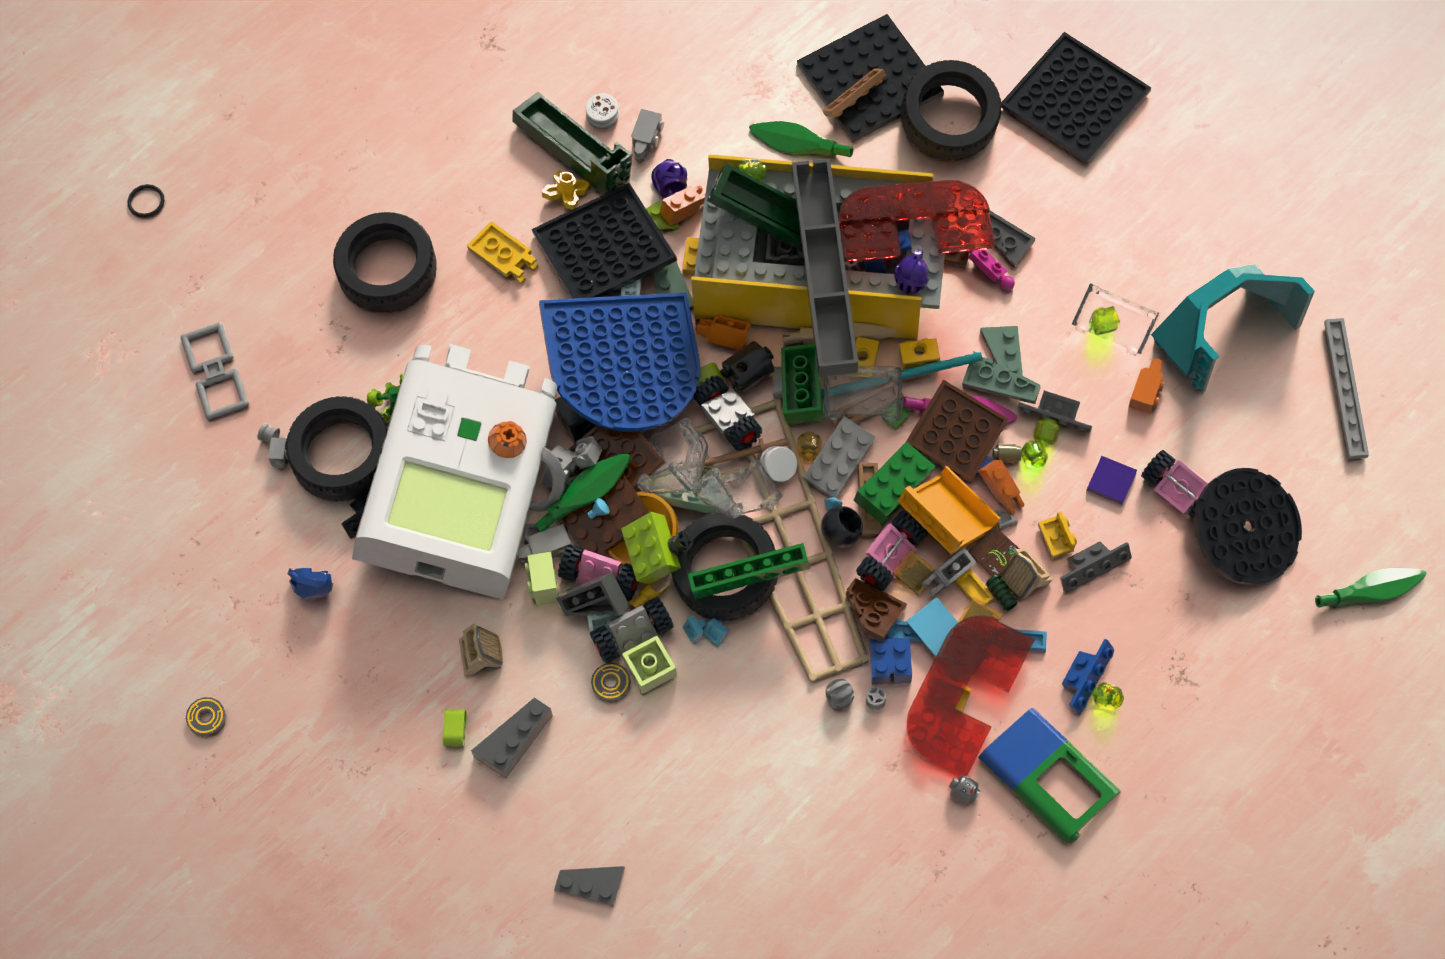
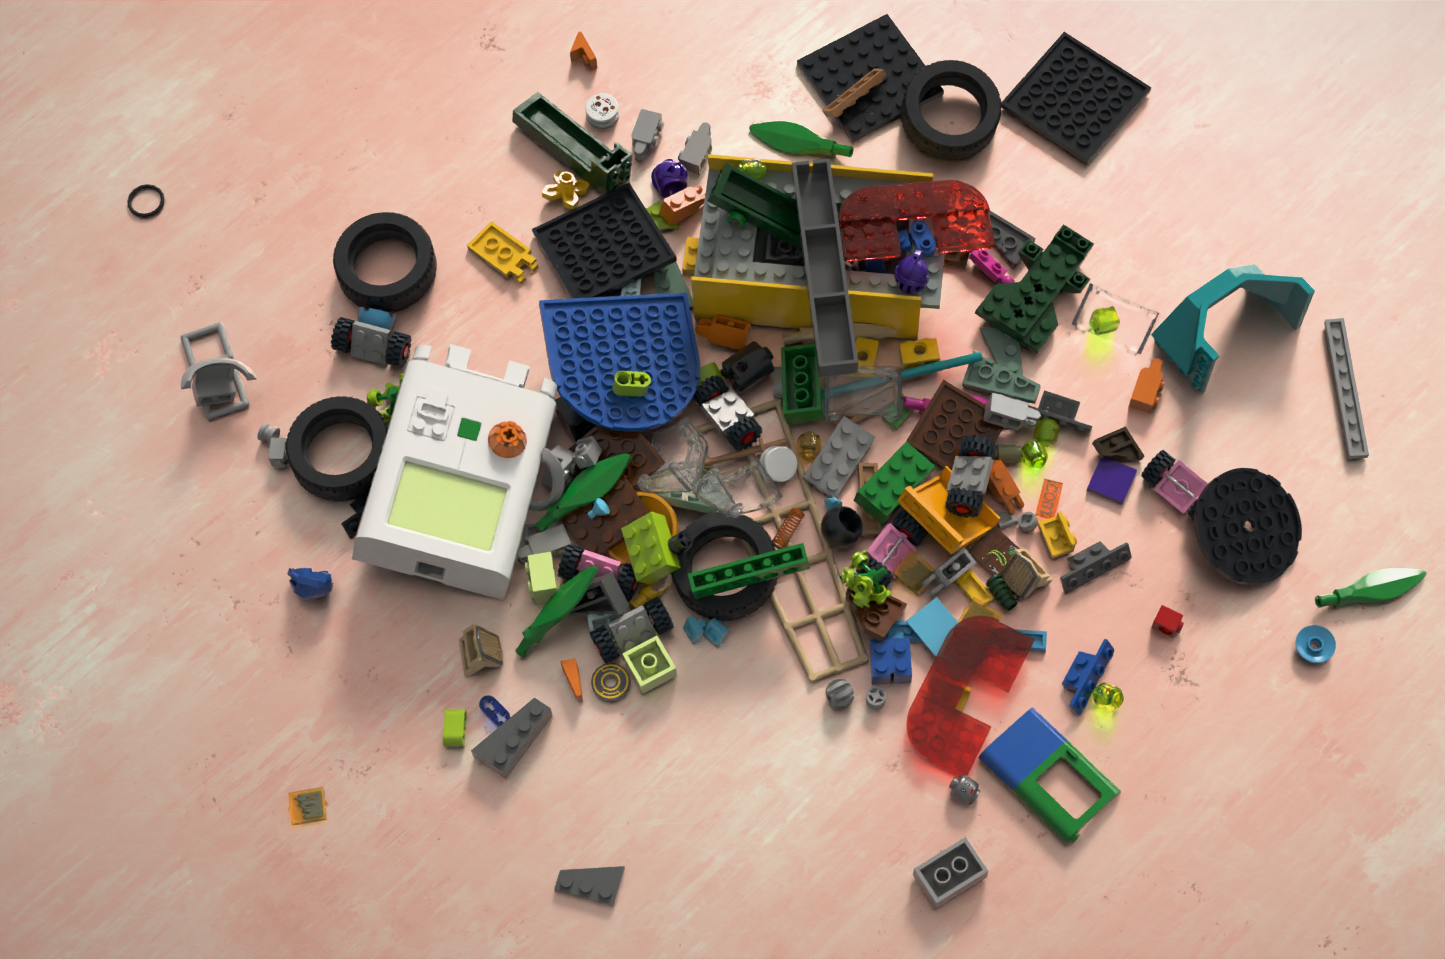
dark grey tile [185,697,226,737] -> none
none -> light grey piece [181,358,256,407]
none -> piece [288,787,327,825]
none -> plate [331,317,412,368]
none -> dark azure cylinder [357,307,396,330]
none -> clear blue beam [479,695,511,727]
none -> green animal [515,566,598,657]
none -> orange slope [560,658,583,702]
none -> orange slope [570,31,598,70]
none -> lime beam [612,371,651,396]
none -> light grey hinge [678,122,713,175]
none -> green tile [727,211,747,228]
none -> orange piece [772,508,805,549]
none -> lime plant [840,550,891,608]
none -> blue plate [910,221,936,257]
none -> light grey brick [913,837,989,909]
none -> plate [945,435,996,518]
none -> dark green piece [974,224,1094,354]
none -> light grey hinge [984,392,1041,431]
none -> light grey tile [1018,512,1038,532]
none -> clear orange tile [1035,478,1063,518]
none -> dark brown wing [1092,426,1145,461]
none -> red brick [1151,605,1184,638]
none -> dark azure dish [1295,625,1336,663]

